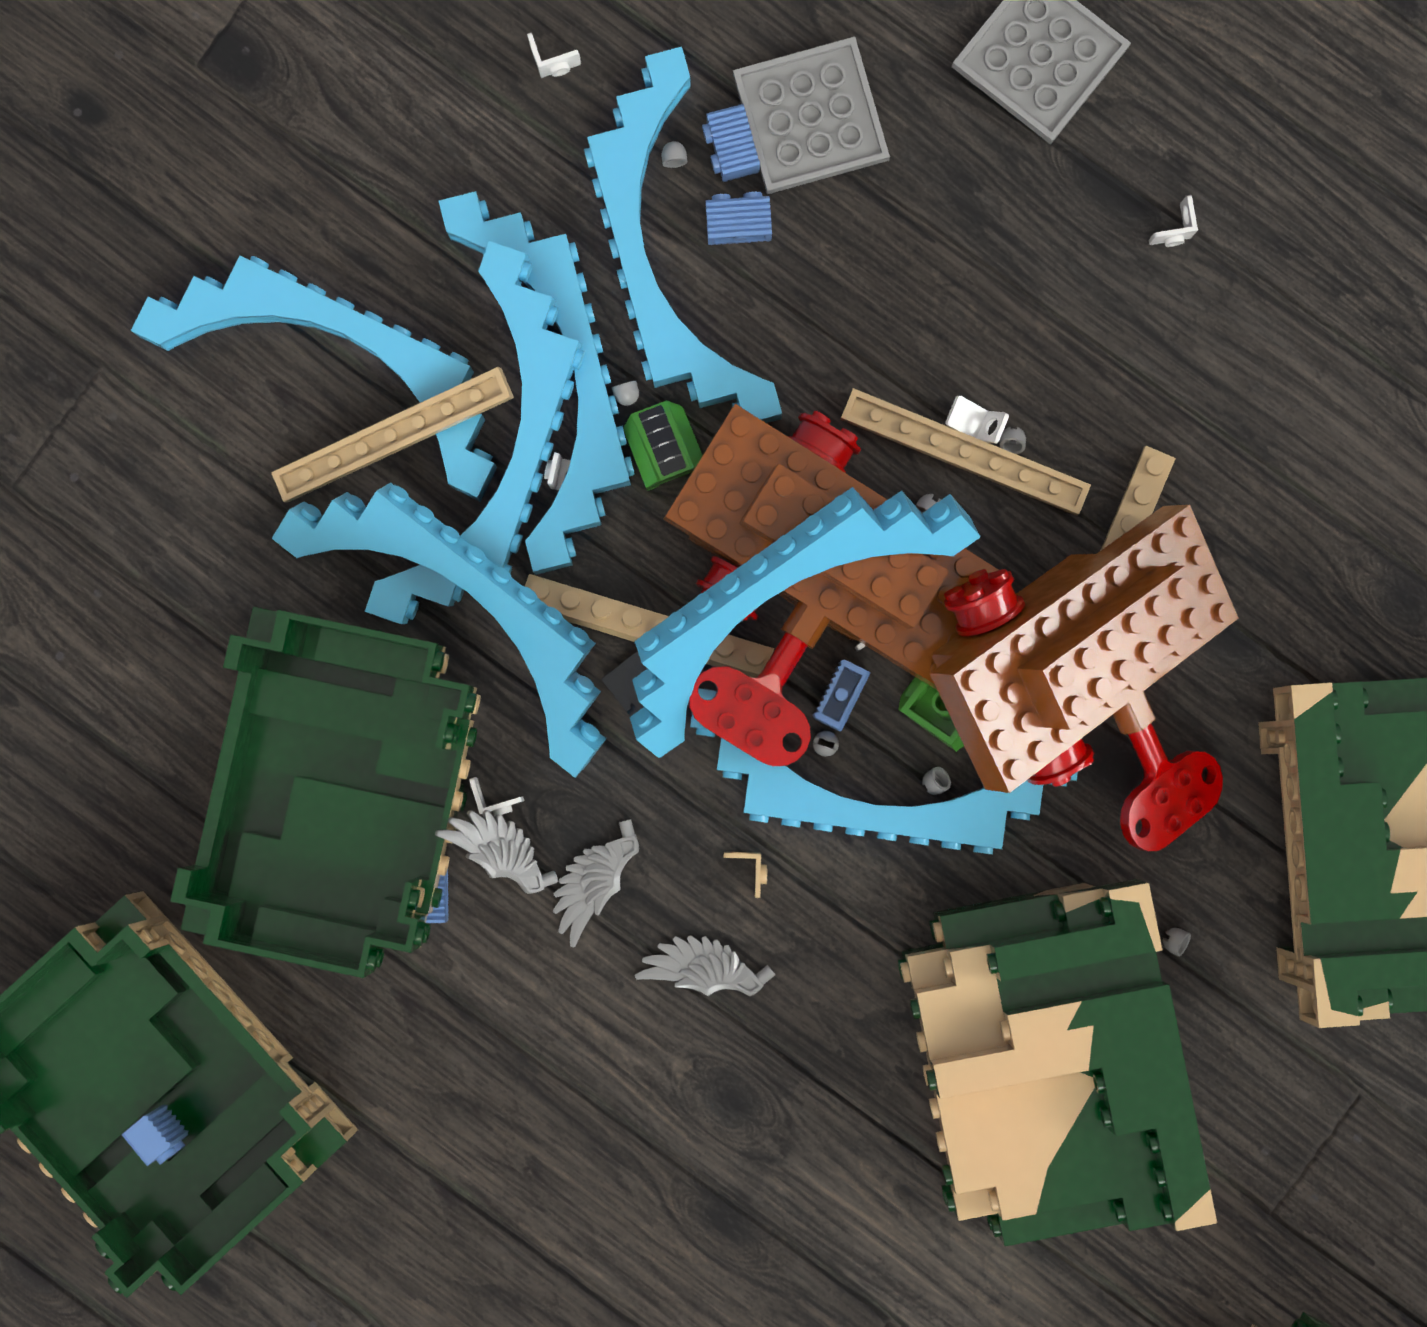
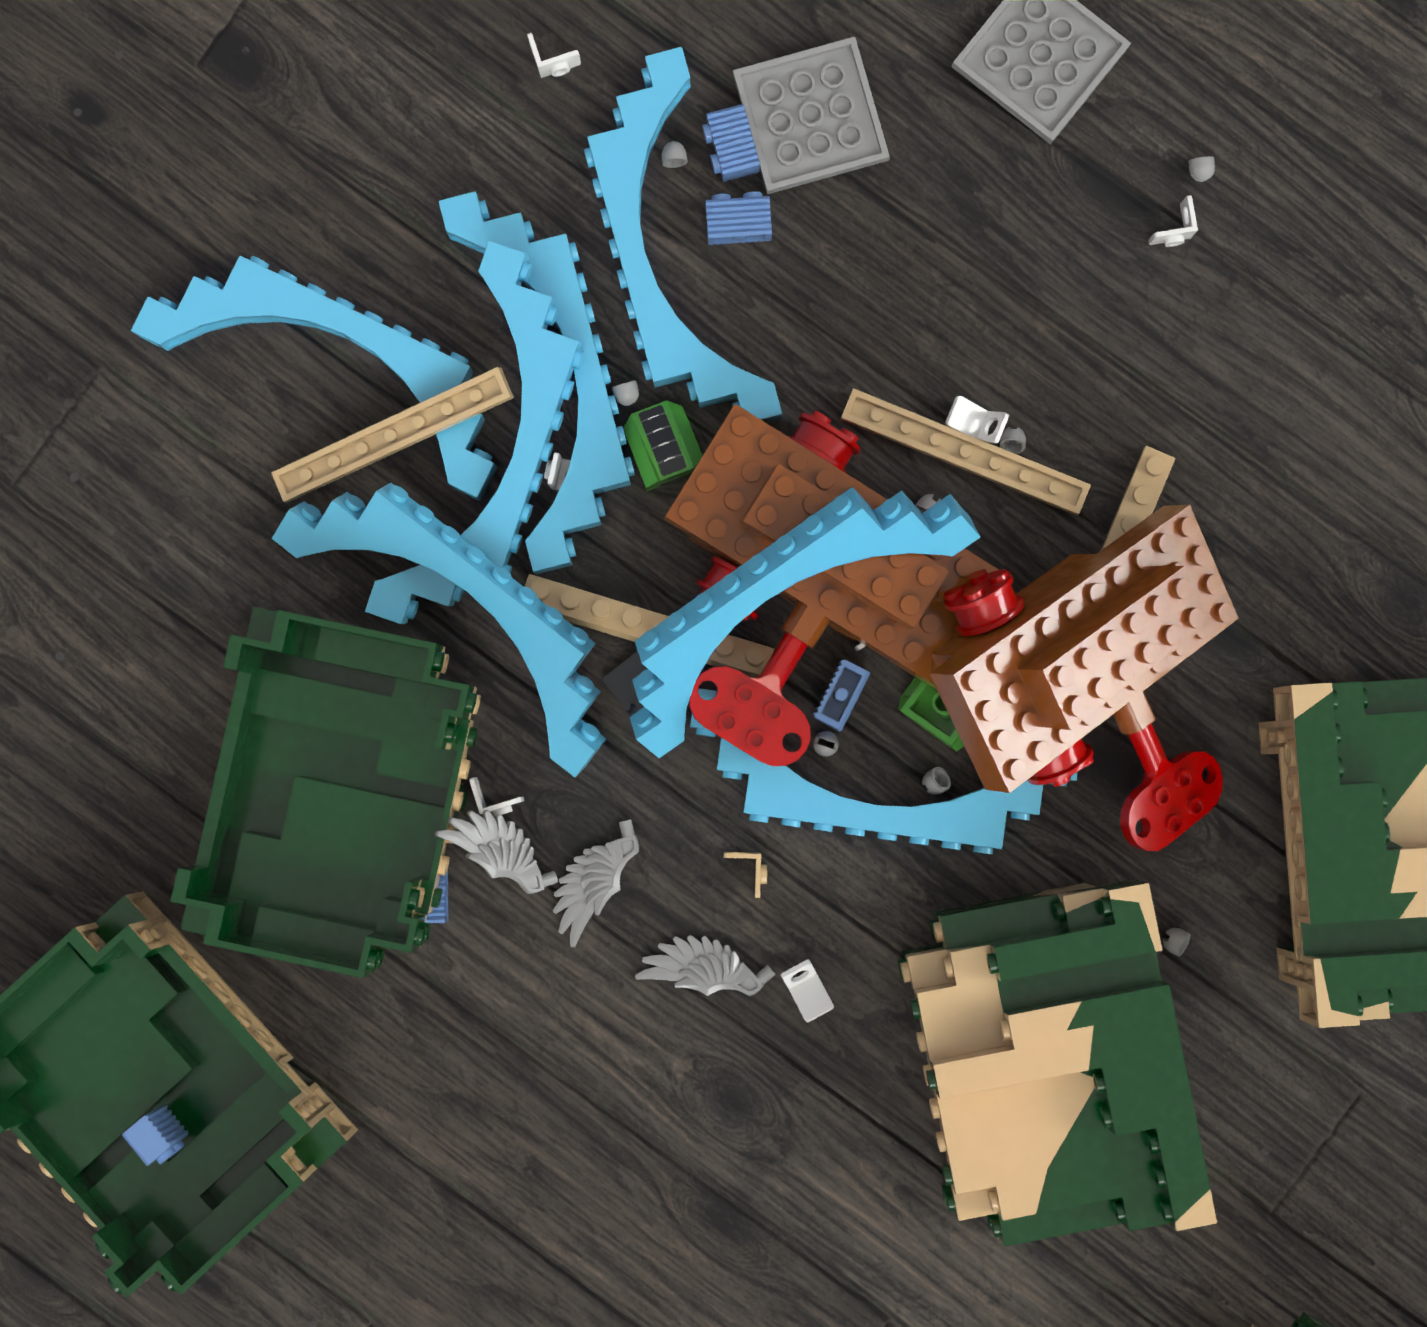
none -> white bracket [781,959,834,1022]
none -> light grey hinge [1188,156,1215,182]

